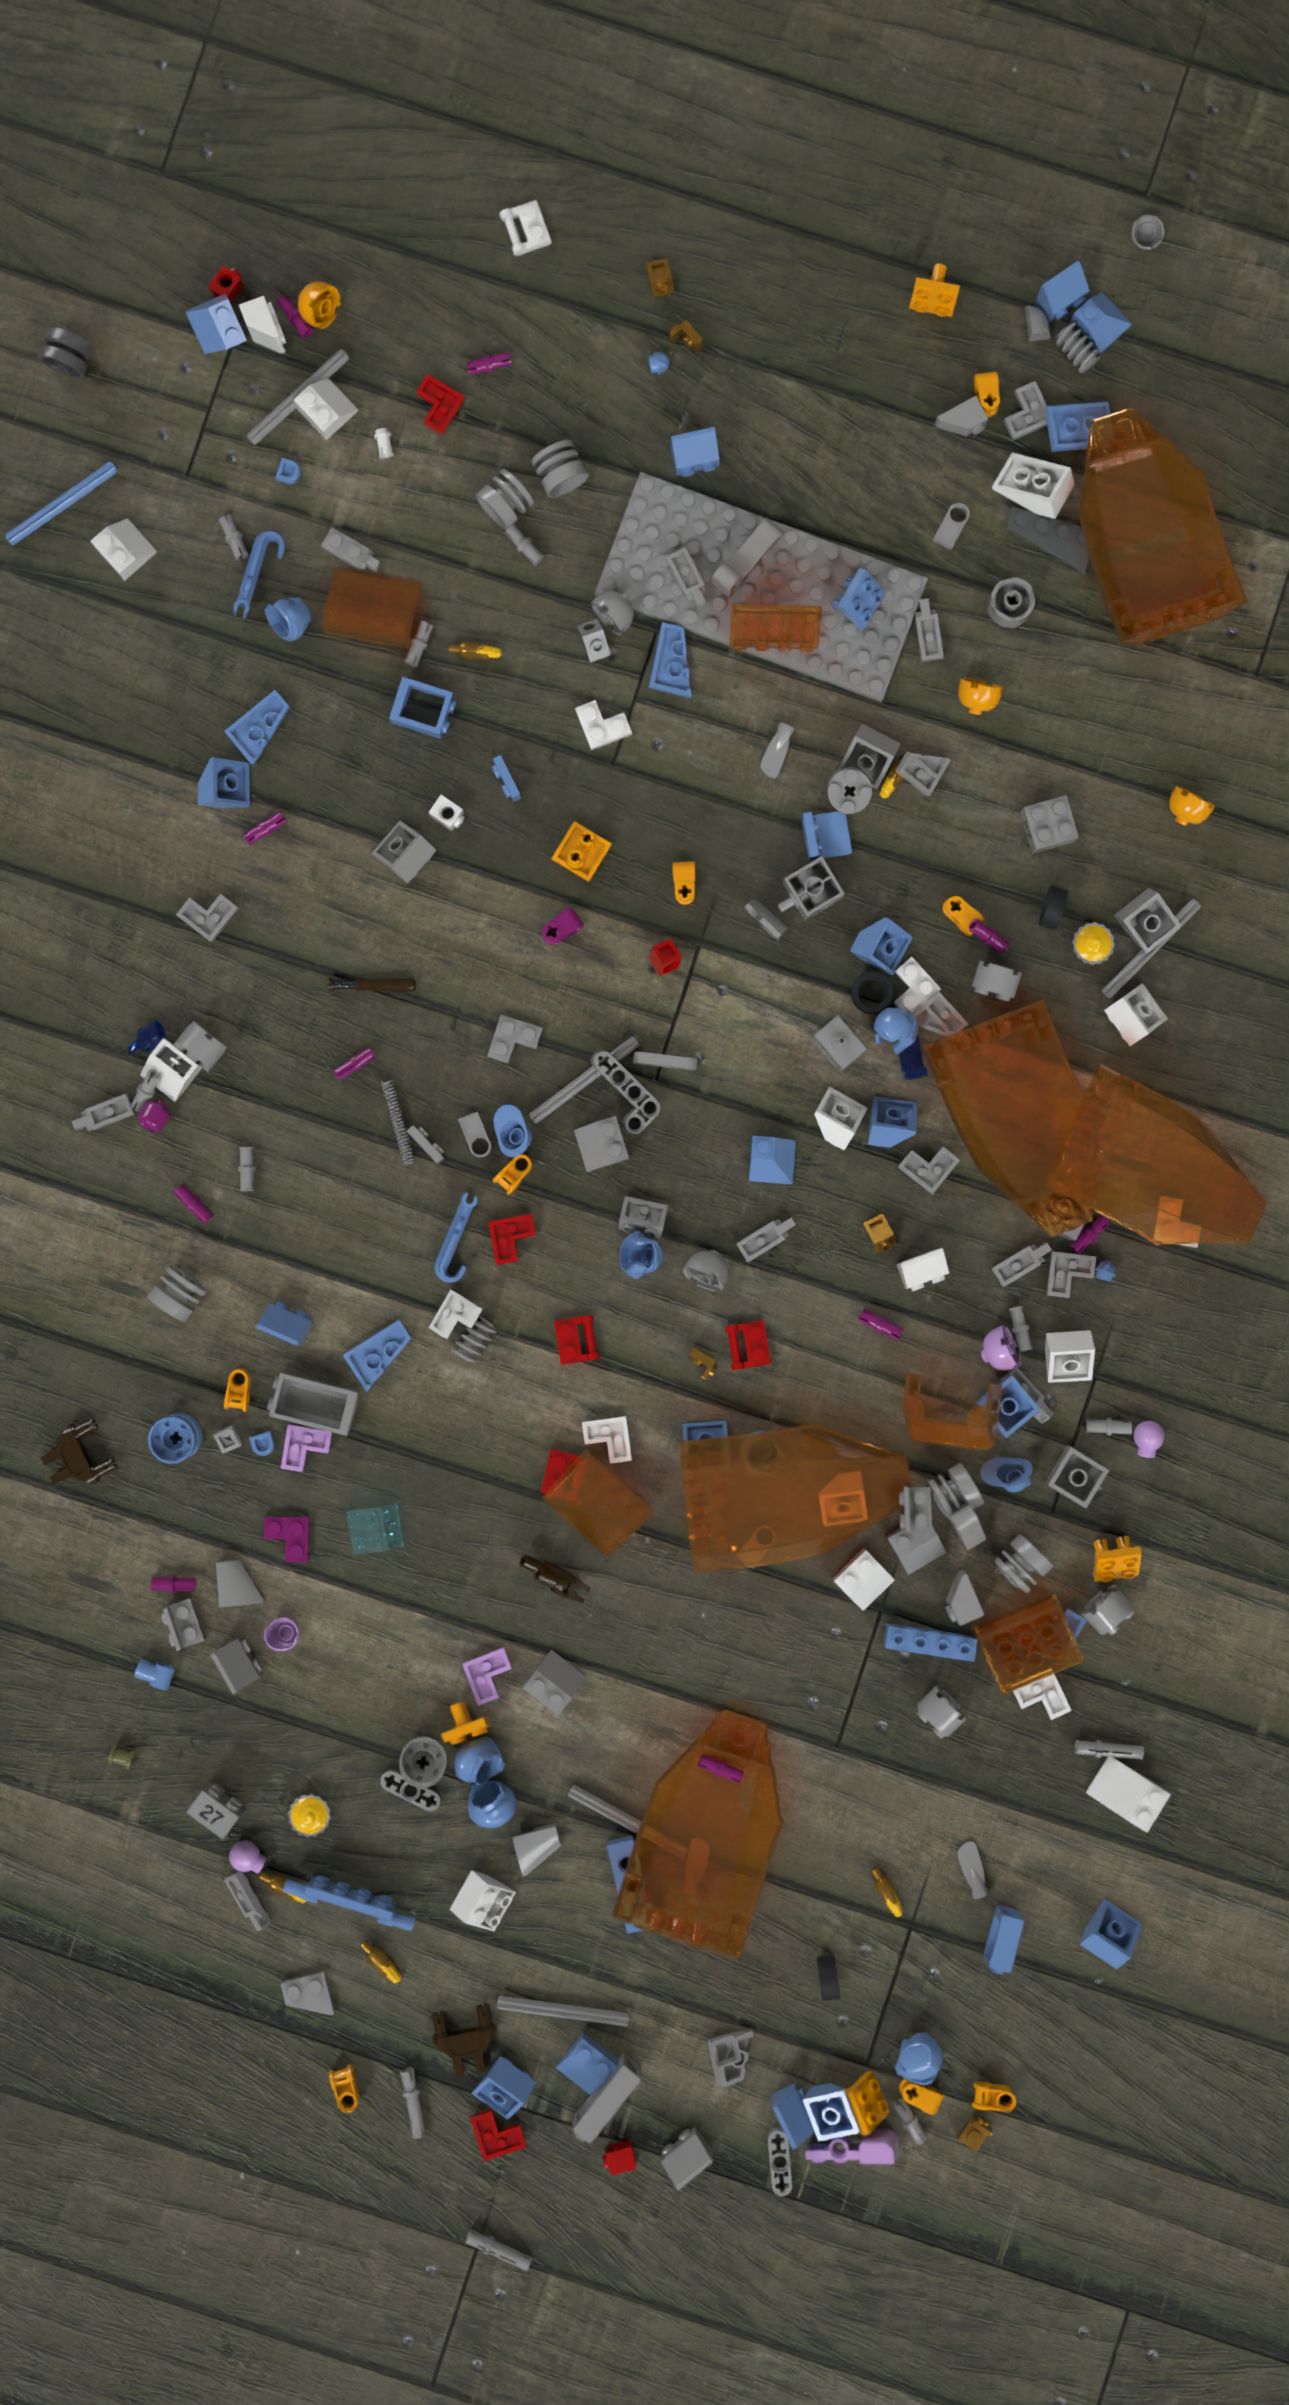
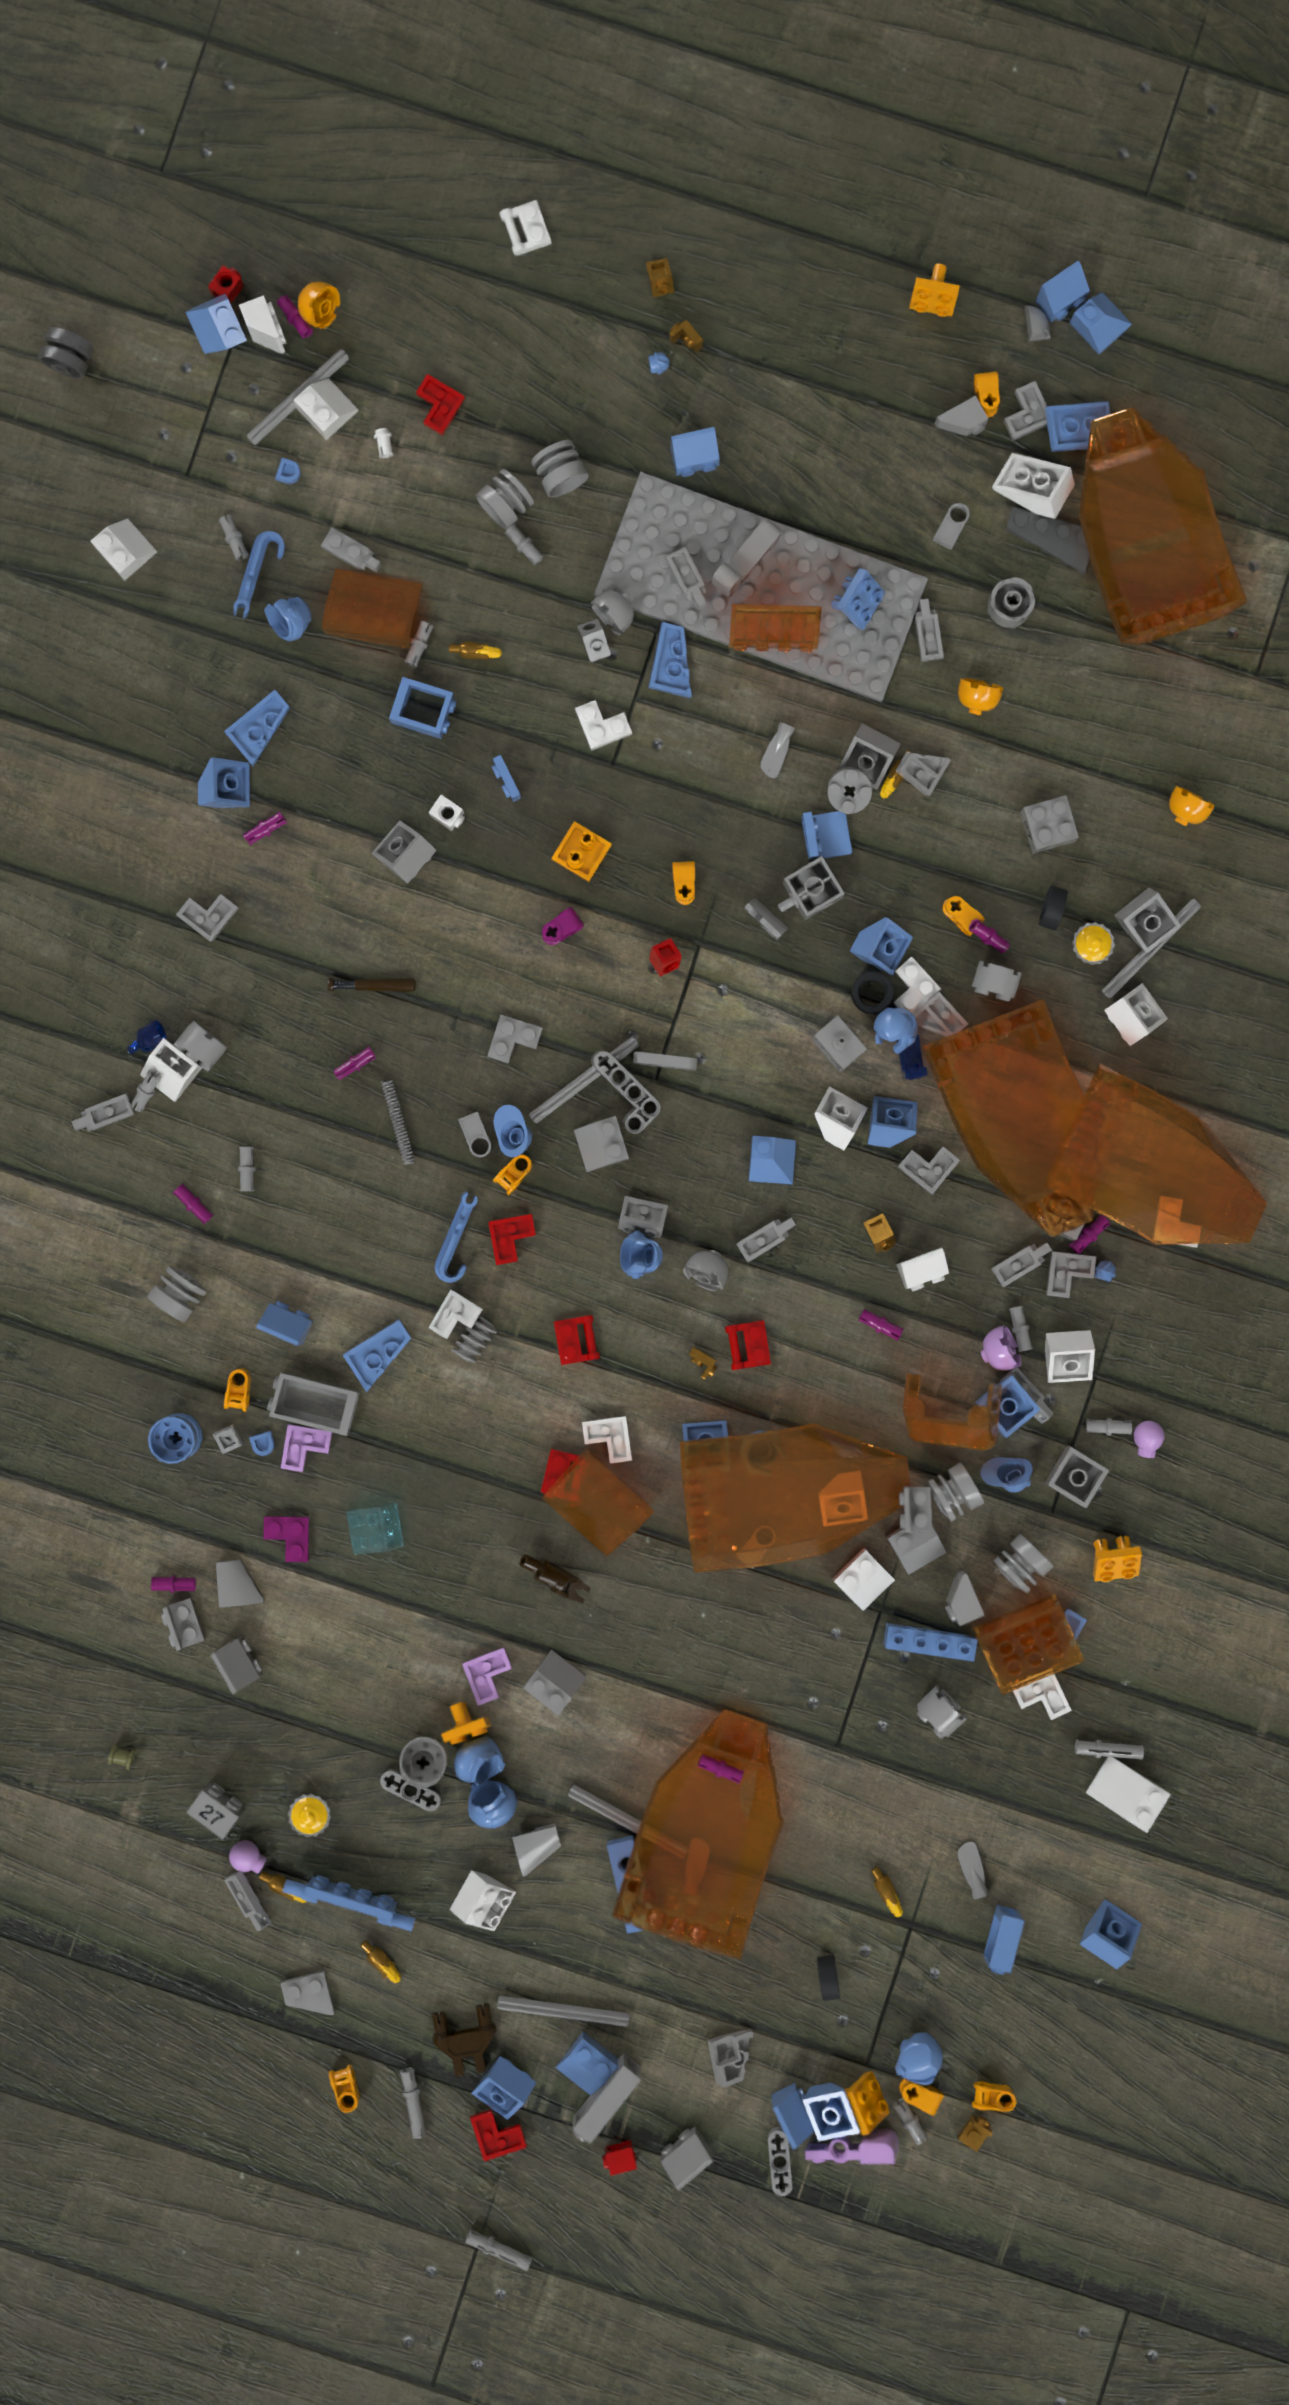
medium blue axle [5,461,117,545] -> none
dark brown connector [40,1417,118,1485] -> none
medium blue piece [134,1658,175,1690] -> none
magenta head [137,1099,171,1133] -> none
lavender hair [264,1617,301,1651] -> none
light grey plate [407,1125,445,1165] -> none
magenta pin [466,351,512,376] -> none
light grey beam [950,1505,986,1551] -> none
light grey piece [1055,322,1100,373] -> none
light grey brick [1081,1584,1136,1635] -> none
light grey hair [1131,215,1165,250] -> none

